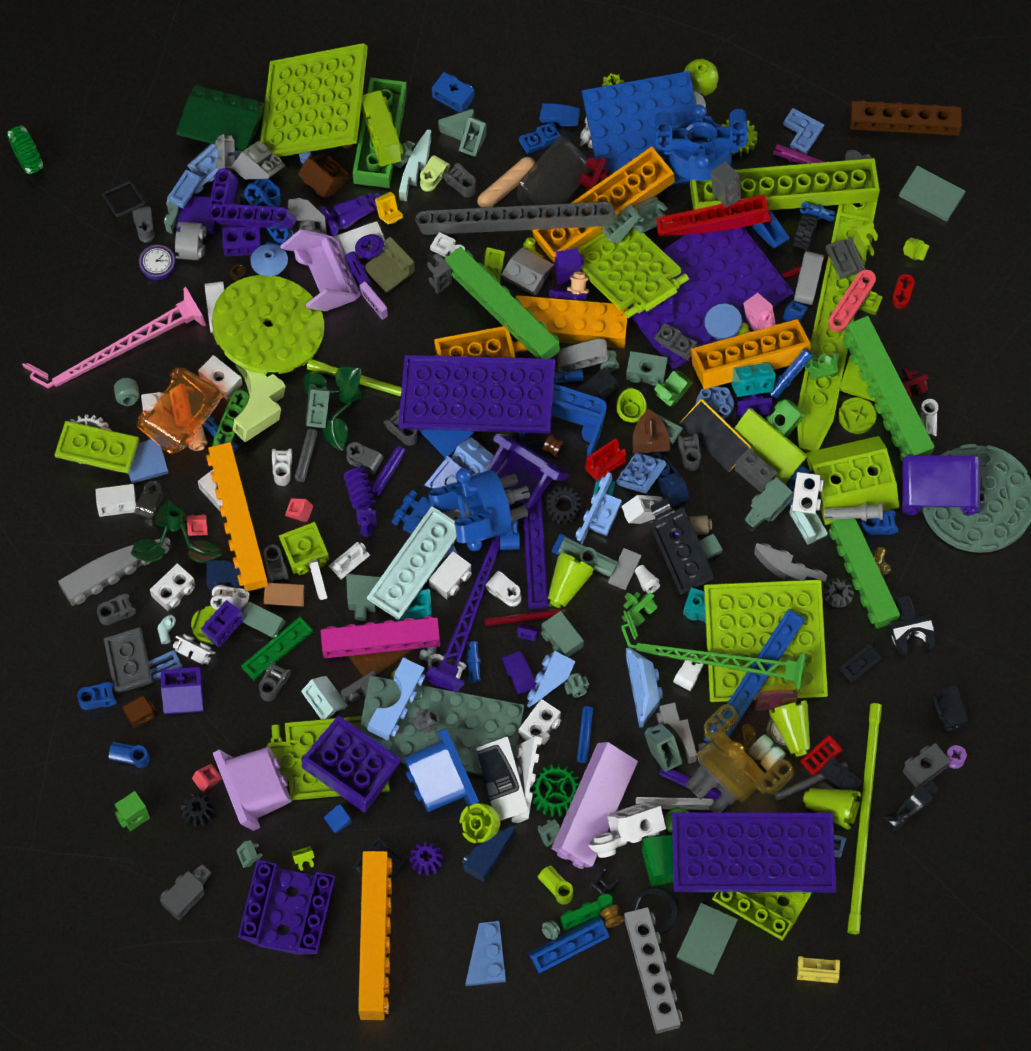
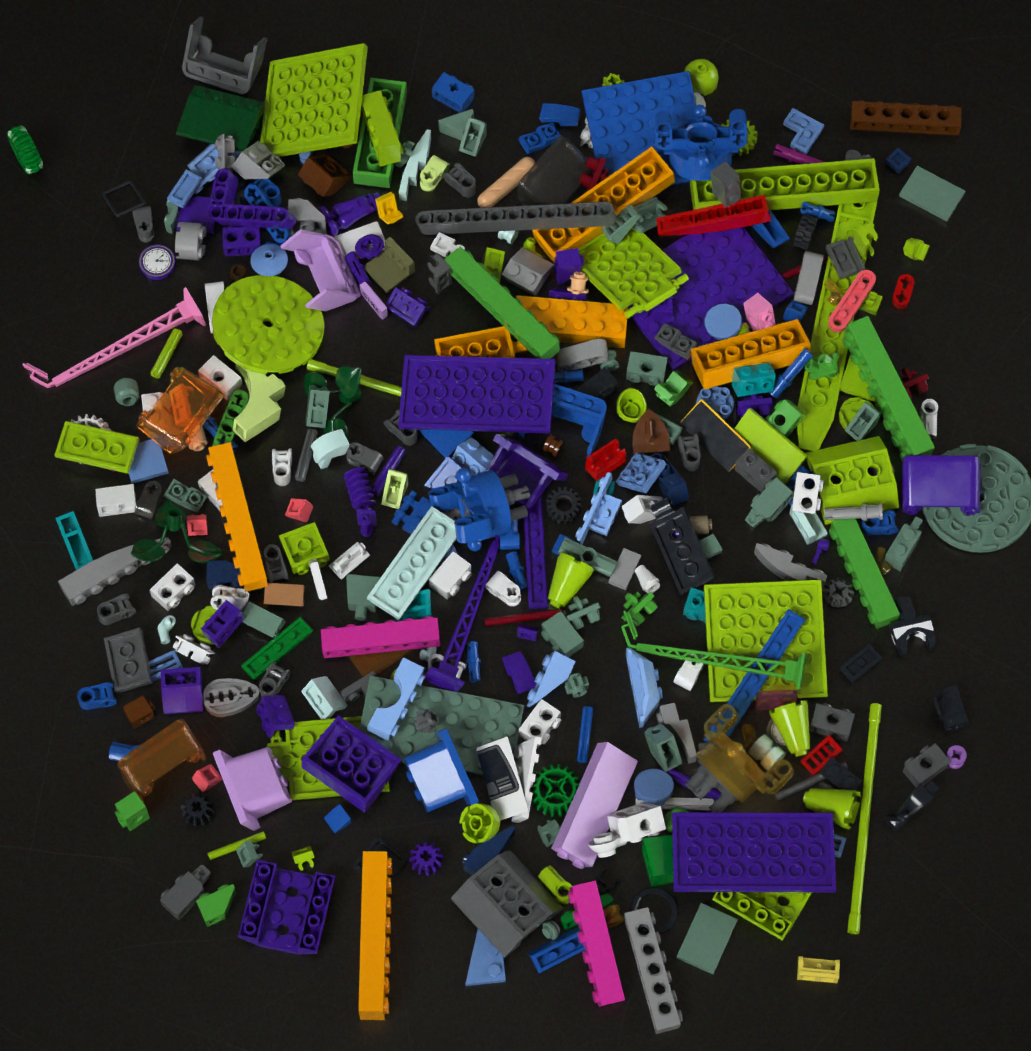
none -> teal slope [55,511,93,570]
none -> clear orange windscreen [117,719,206,802]
none -> lime axle [151,328,183,379]
none -> sand green slope [164,479,207,512]
none -> dark grey windscreen [182,16,267,94]
none -> bright green slope [196,884,236,927]
none -> light grey piece [203,678,260,717]
none -> lime bar [208,831,266,860]
none -> dark purple bracket [257,695,295,738]
none -> light aqua brick [311,429,350,469]
none -> yellowish green slope [381,469,408,509]
none -> dark purple bracket [385,287,430,326]
none -> dark grey slope [451,850,564,958]
none -> light aqua wheel [498,230,519,244]
none -> blue axle [505,552,527,590]
none -> sand green hips [565,596,601,630]
none -> dark pink brick [568,881,625,1007]
none -> medium blue tile [634,769,674,806]
none -> dark grey brick [809,703,855,742]
none -> dark purple hand [812,539,829,565]
none -> clear yellow arm [824,279,841,306]
none -> sand green slope [845,401,881,441]
none -> sand green hinge [884,516,923,572]
none -> dark blue plate [885,148,912,173]

